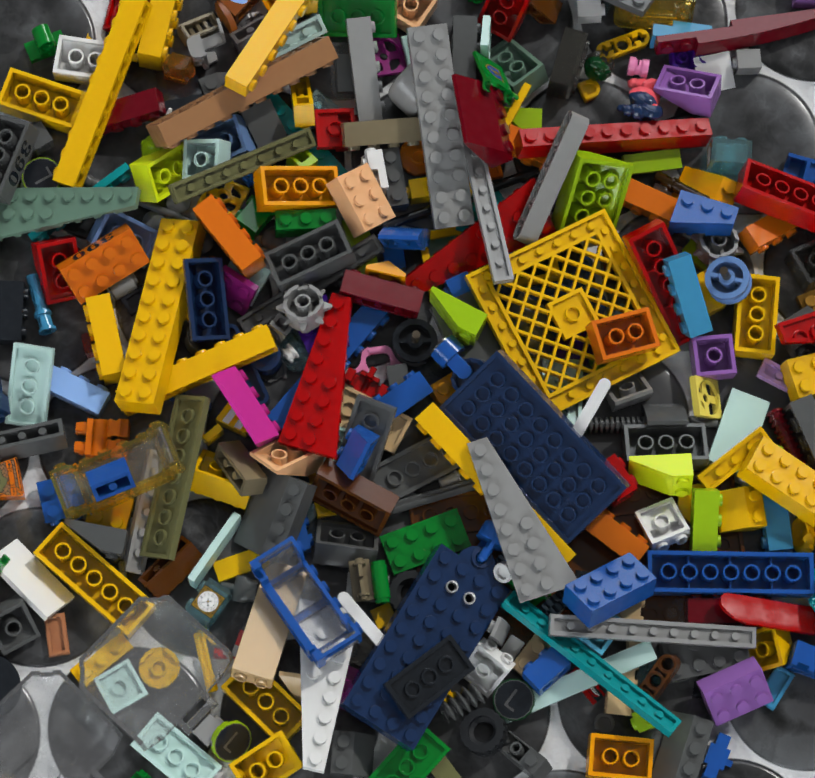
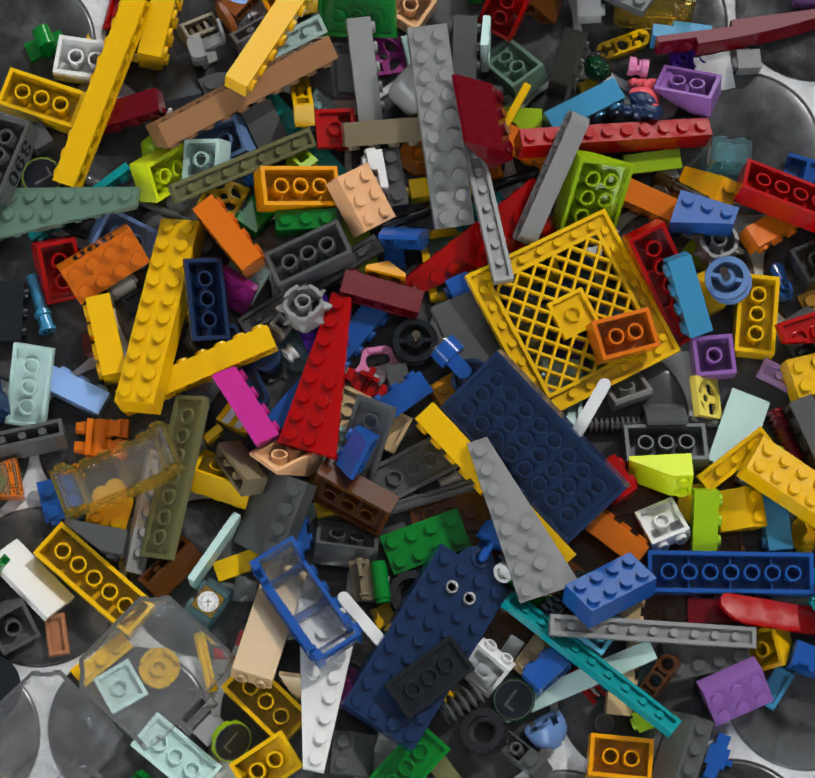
blue brick [85,457,136,502] -> none
clear orange brick [162,52,196,85] -> none
lime slope [429,286,488,346] -> none
green flag [472,51,519,106] -> none
light grey slope [487,616,510,648] -> none
none -> medium blue cylinder [524,710,567,750]
none -> dark azure brick [542,77,625,128]
none -> blue piece [769,263,793,303]

